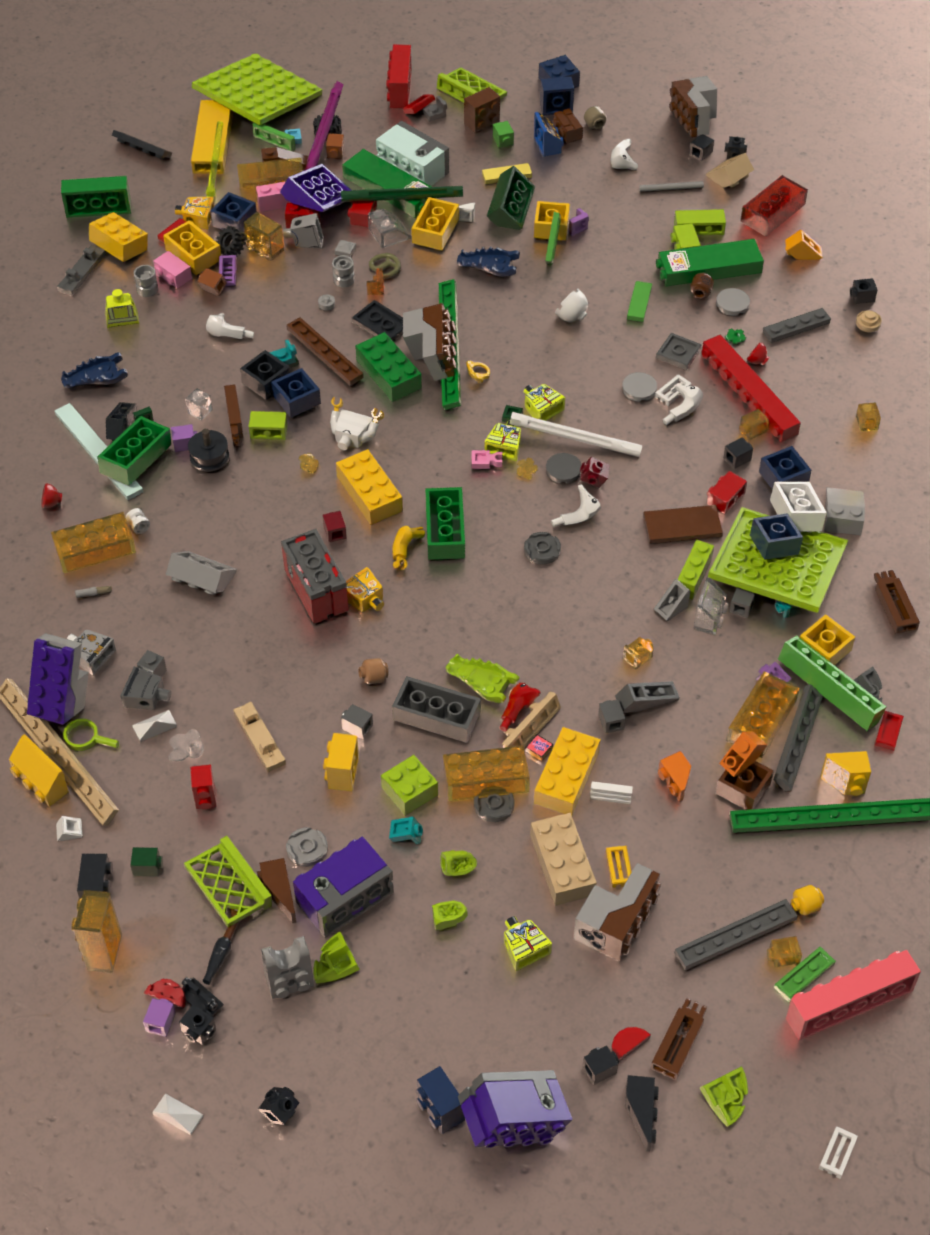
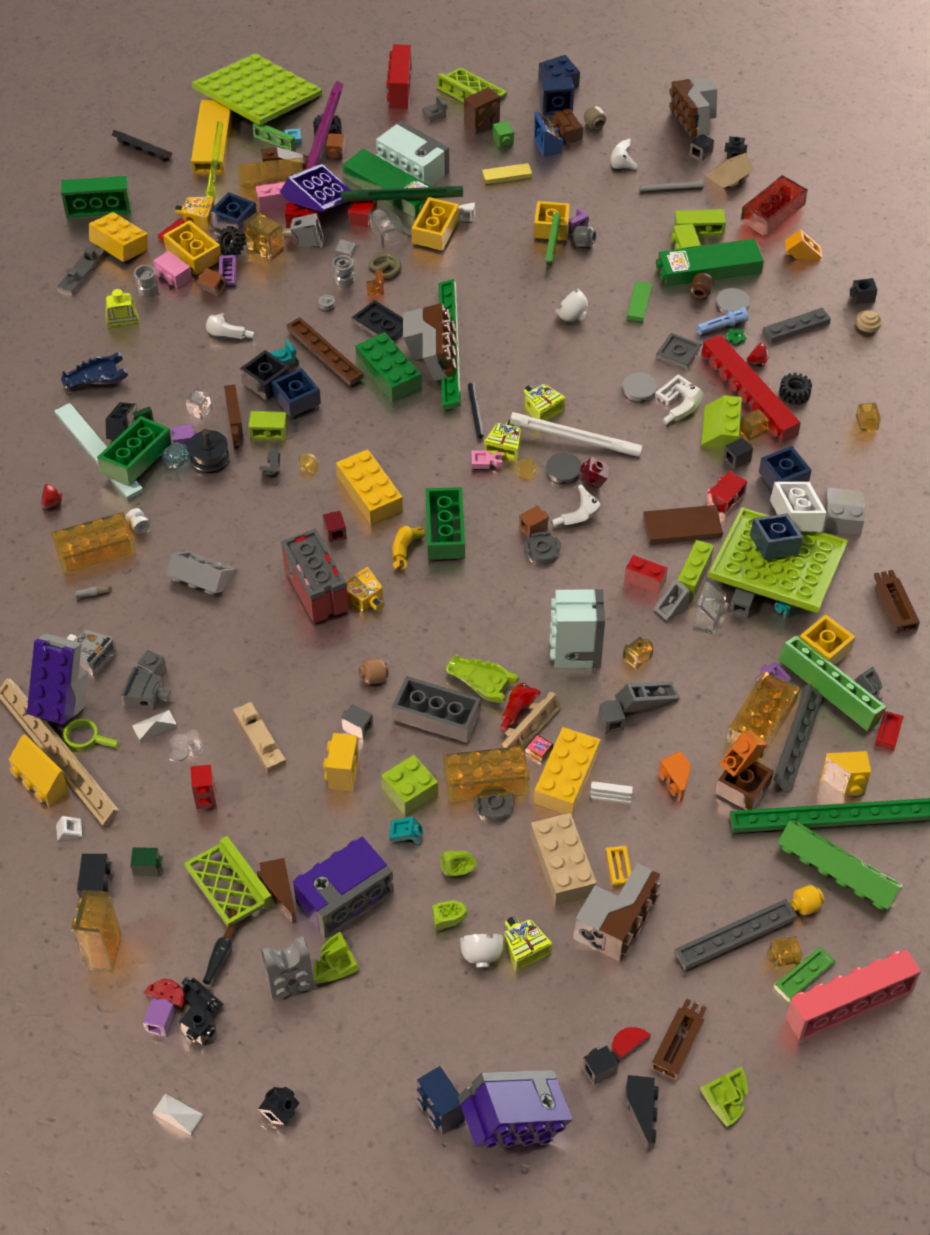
light grey tile [286,827,328,867] -> none
white torso [330,397,384,450] -> none
red tile [403,94,436,114] -> none
dark blue animal [457,247,520,277] -> none
yellow piece [466,360,490,383] -> none
dark green slope [487,166,535,230] -> none
dark green tile [502,405,523,422] -> none
white tile [819,1126,858,1179] -> none
none -> clear light blue head [162,442,189,469]
none -> dark grey bracket [259,449,281,475]
none -> white cylinder [460,934,504,968]
none -> black piece [468,383,484,439]
none -> dark orange brick [519,506,549,537]
none -> light aqua piece [549,589,605,668]
none -> dark grey head [571,226,597,247]
none -> red brick [624,555,668,595]
none -> light blue pin [697,307,749,335]
none -> lime slope [701,395,742,449]
none -> bright green brick [777,820,904,910]
none -> black tyre [779,373,812,405]

